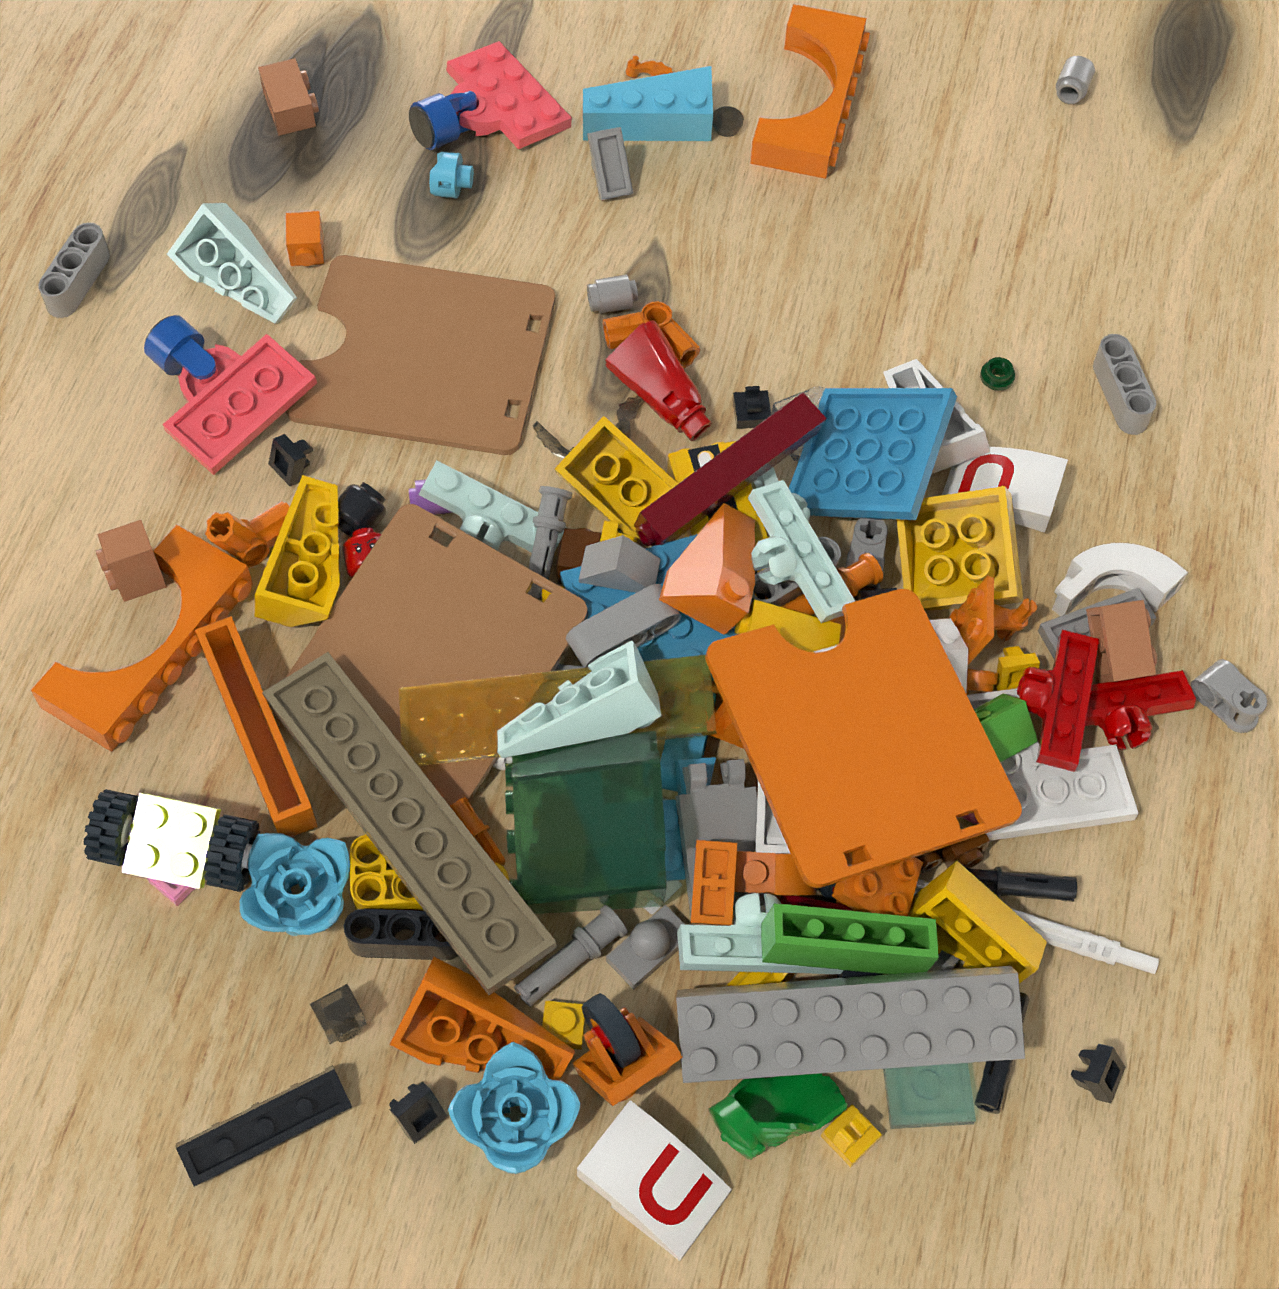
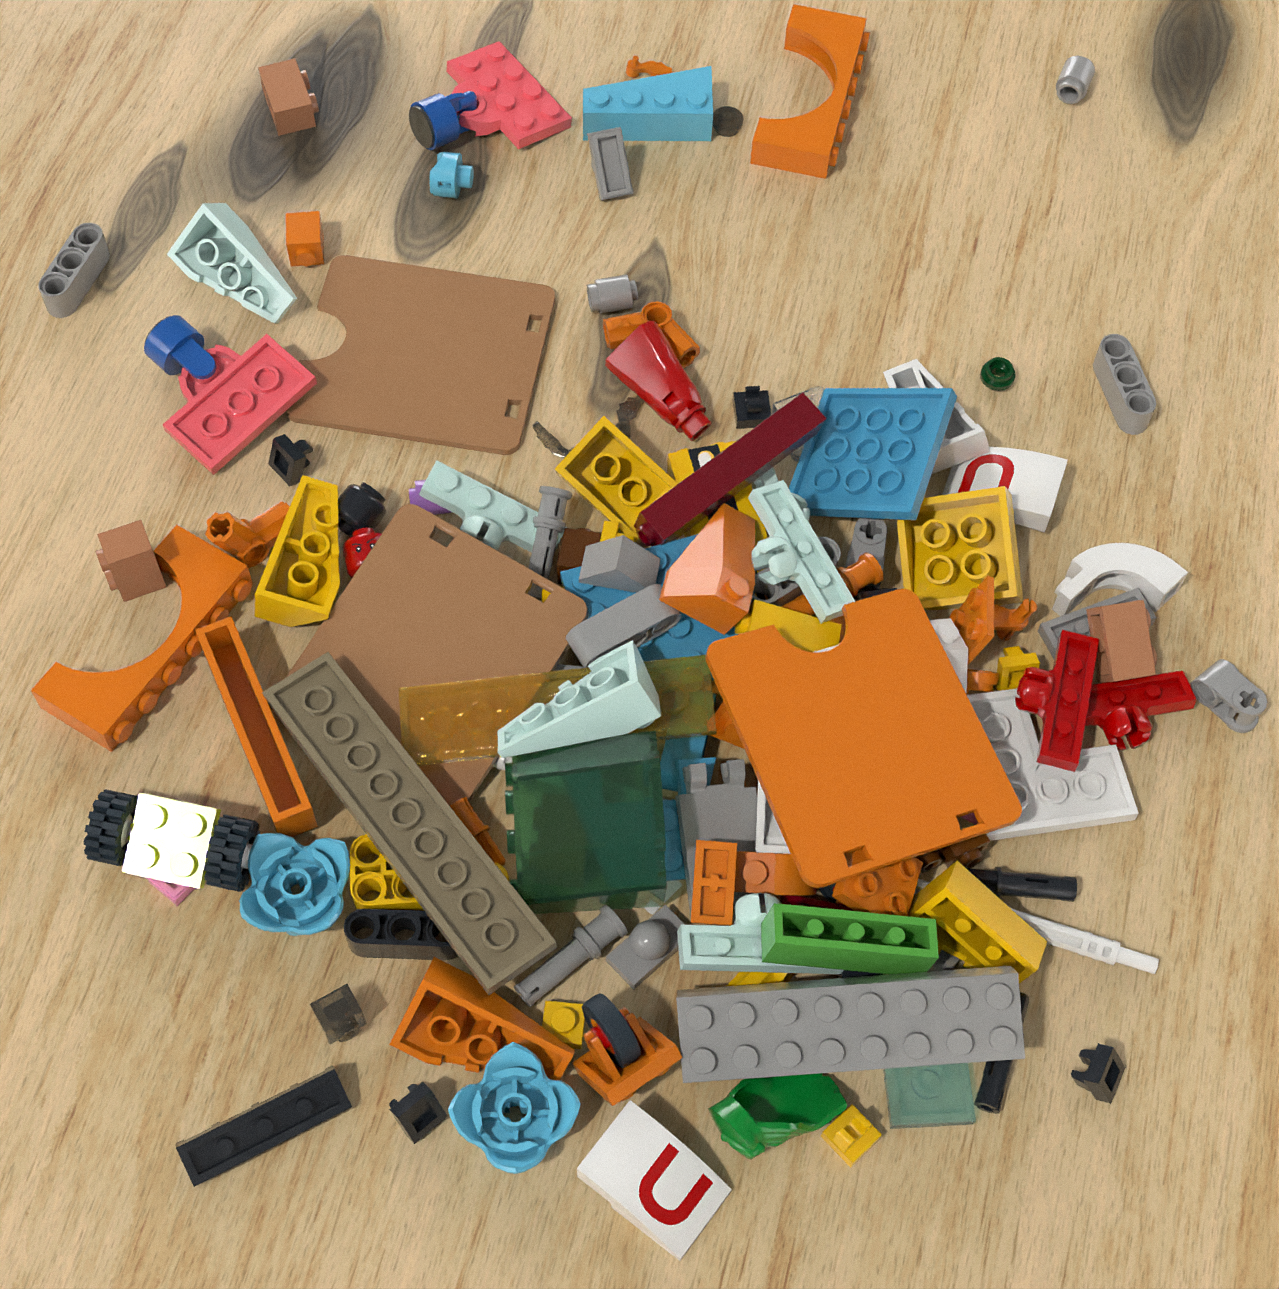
bright green panel [974,693,1037,763] -> none

